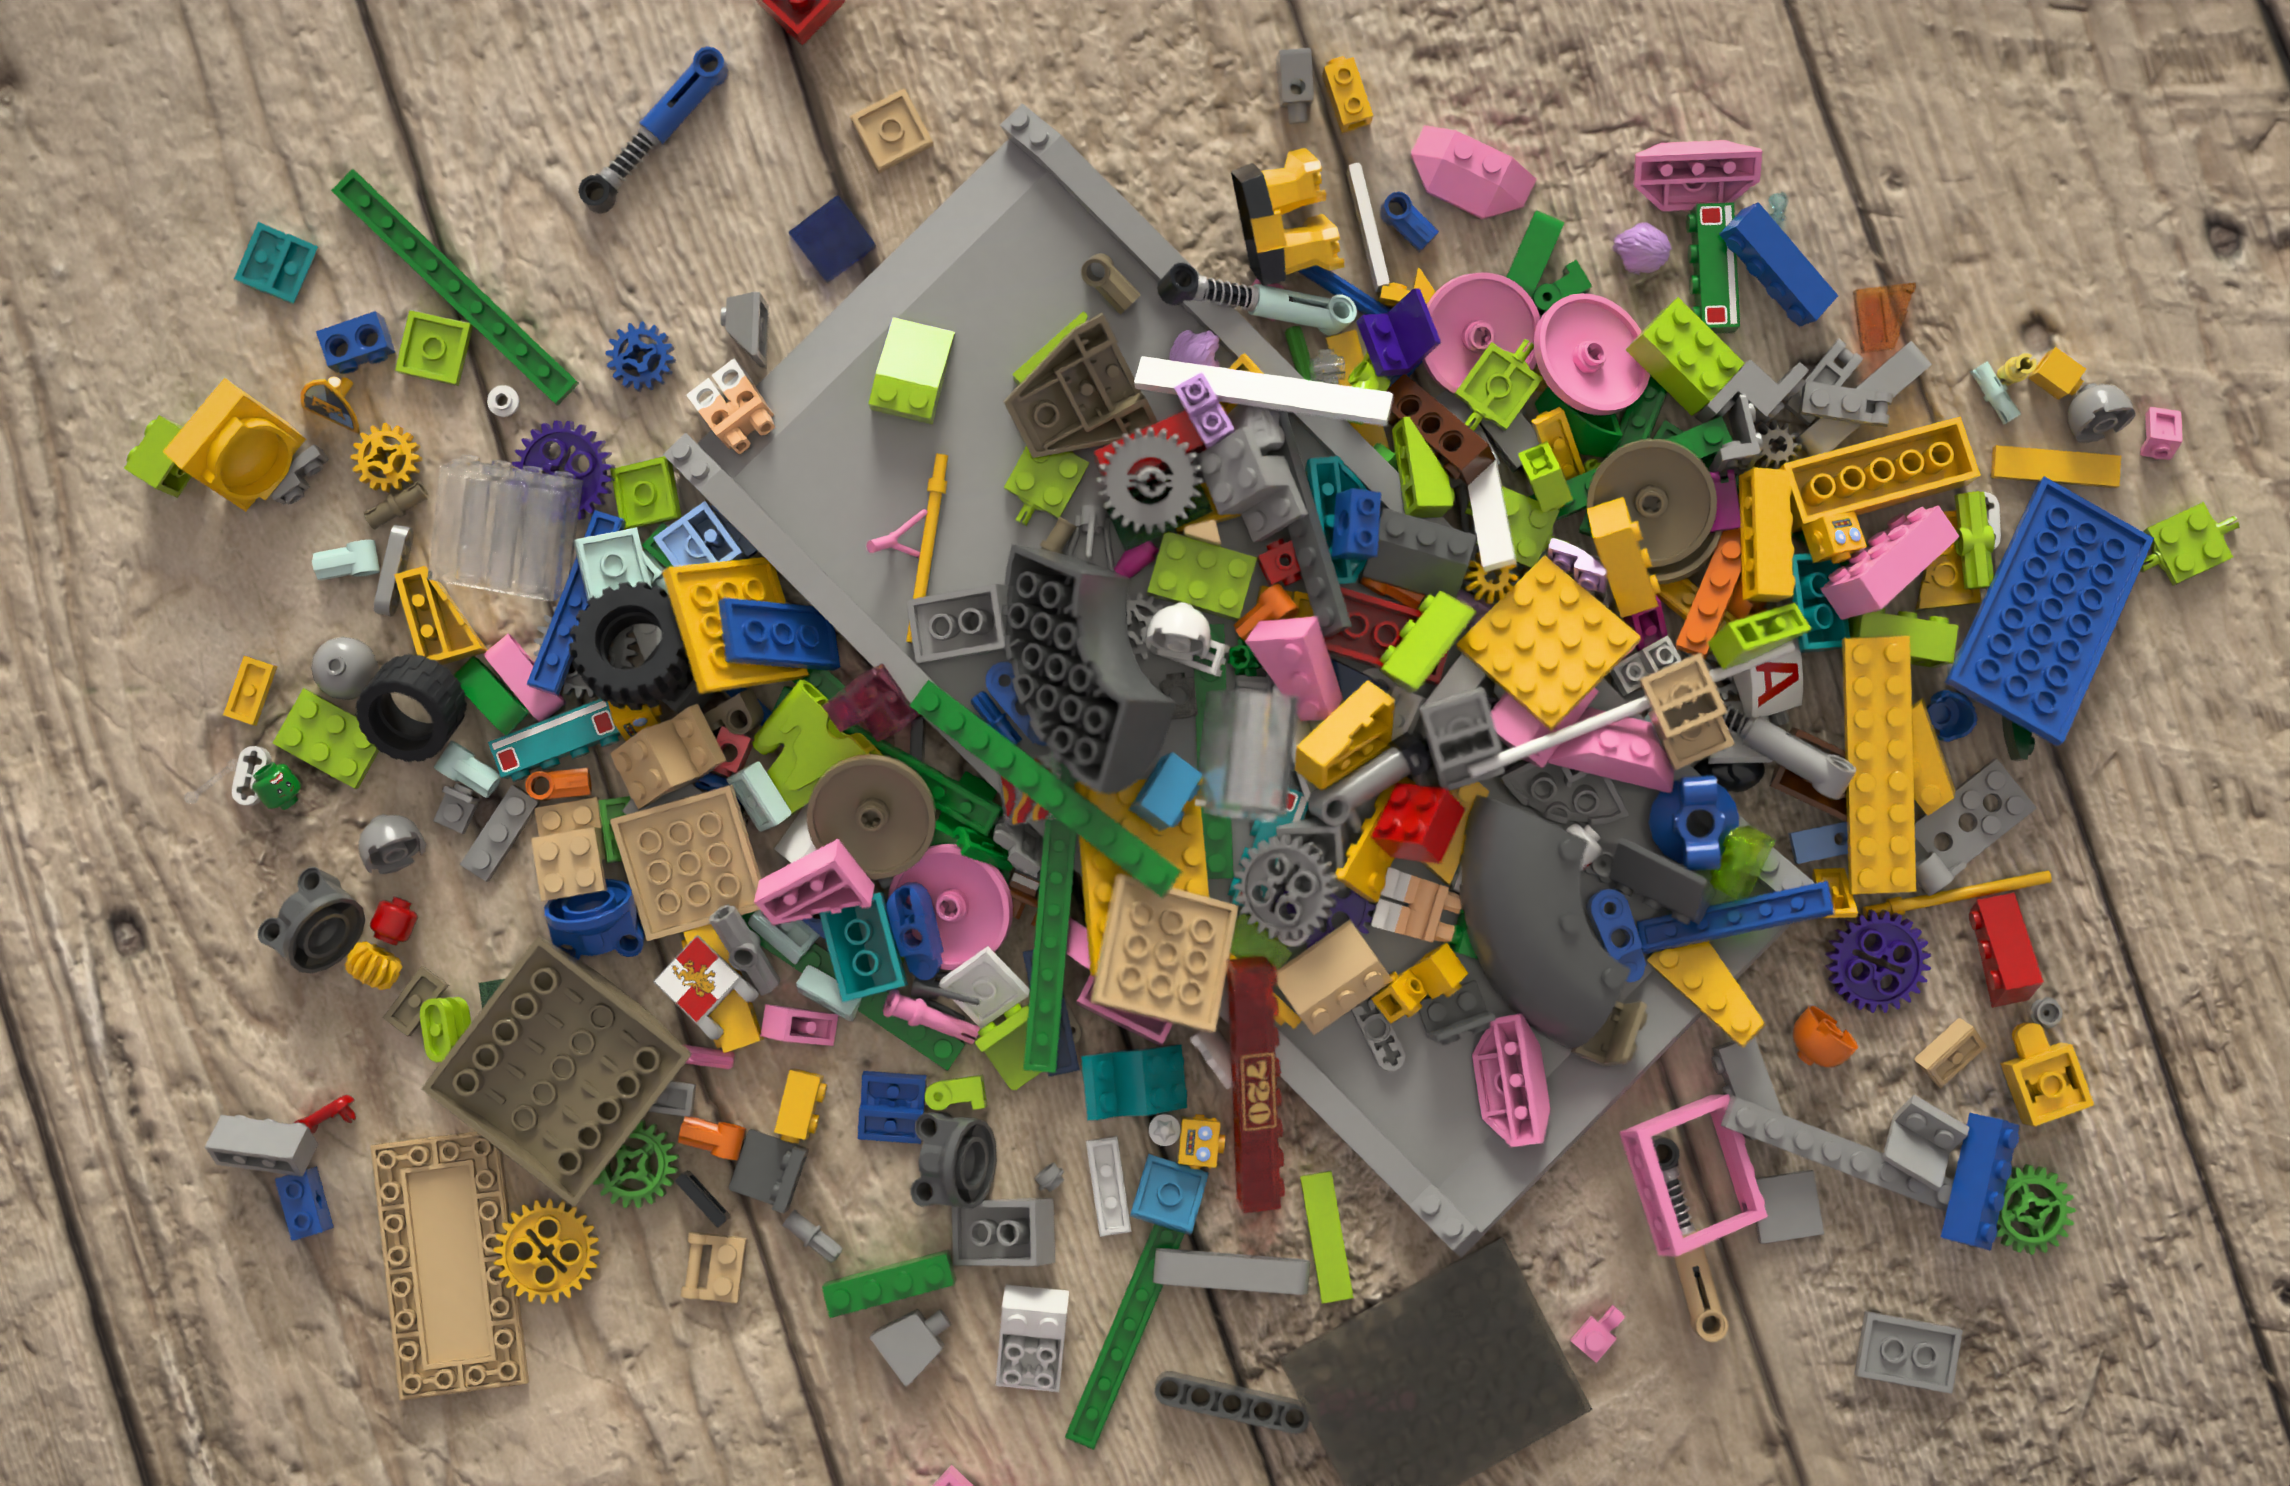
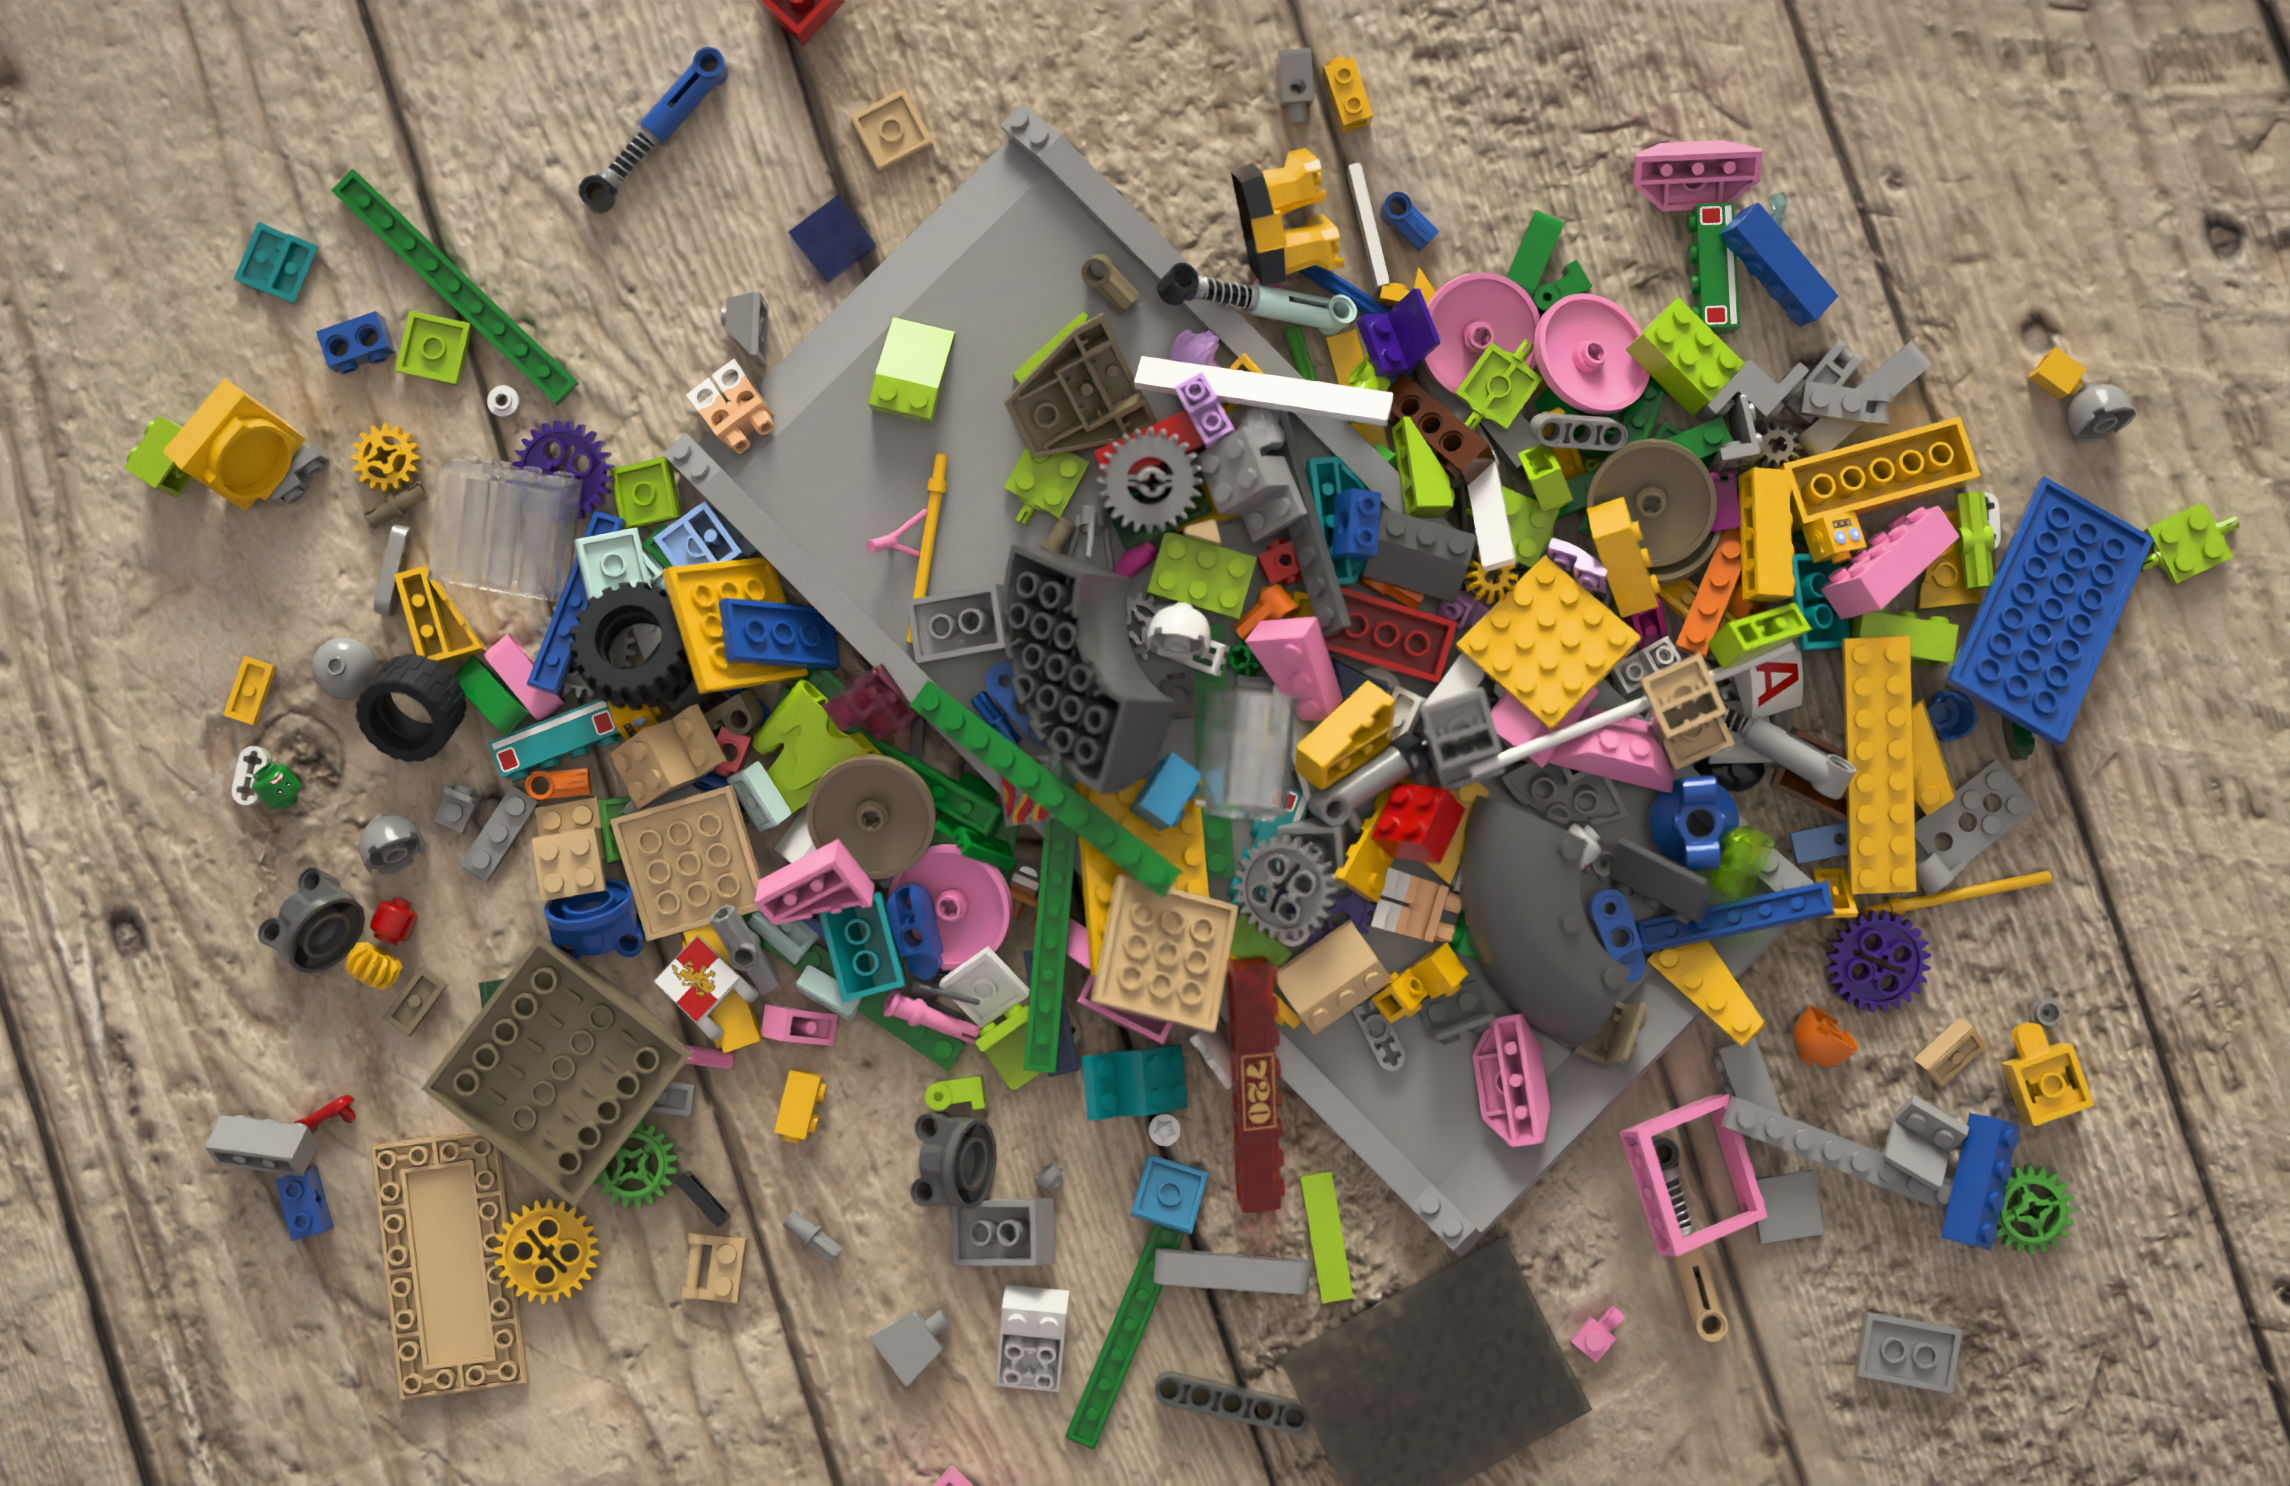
lime plate [272,688,379,789] -> none
shield [300,377,360,434] -> none
light aqua piece [312,540,380,581] -> none
lime brick [419,997,472,1062] -> none
light aqua piece [434,740,501,798] -> none
blue gear [605,322,676,392] -> none
orange piece [678,1116,746,1160] -> none
dark grey bracket [729,1129,810,1214] -> none
green brick [822,1249,957,1318] -> none
blue slope [858,1071,927,1144] -> none
light grey hinge [993,816,1044,877] -> none
white tile [1086,1136,1131,1237] -> none
yellow head [1178,1114,1225,1169] -> none
clear gear [1309,349,1345,385] -> none
lime slope [1379,591,1476,694] -> none
bright pink wedge [1411,126,1537,219] -> none
lavender hair [1613,222,1671,274] -> none
clear orange wing [1853,282,1916,353] -> none
red wedge [1969,892,2044,1008] -> none
light aqua pin [1970,361,2021,425] -> none
yellow tile [1991,445,2121,488] -> none
light yellow pin [1997,353,2037,386] -> none
bright pink bracket [2140,407,2182,460] -> none
none -> light grey beam [1529,413,1628,451]

